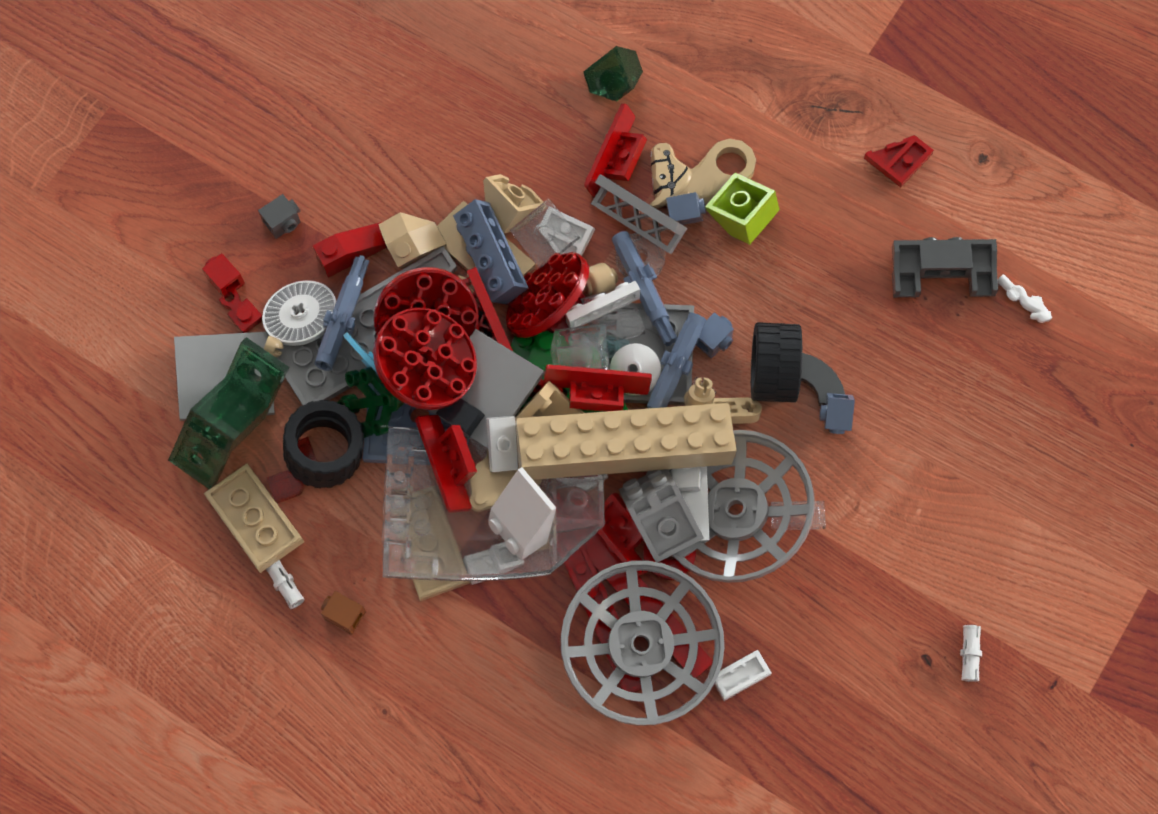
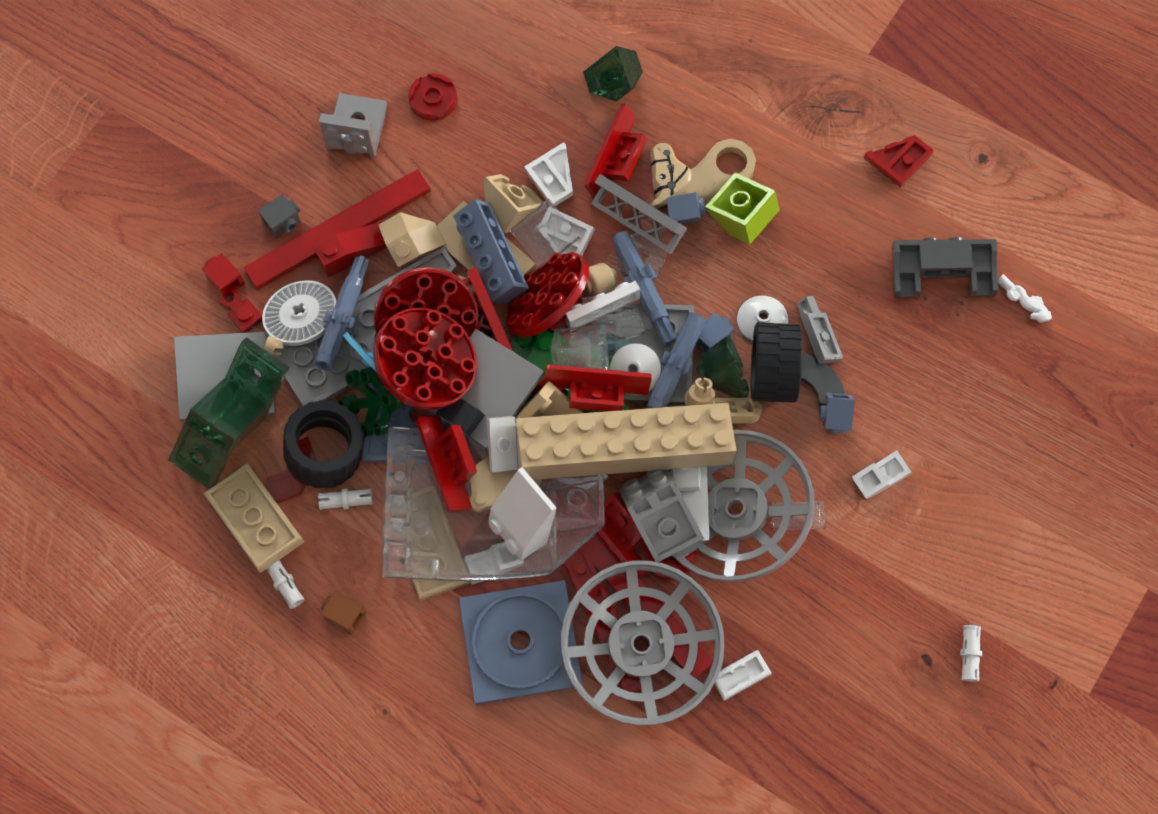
none -> red tile [244,169,431,290]
none -> white pin [318,488,373,510]
none -> light grey bracket [319,93,388,157]
none -> red tile [408,73,458,121]
none -> sand blue piece [459,580,583,705]
none -> white wing [524,142,573,208]
none -> clear green slope [696,335,750,398]
none -> white dish [737,296,788,342]
none -> light grey hinge [797,296,843,364]
none -> white slope [852,450,912,499]

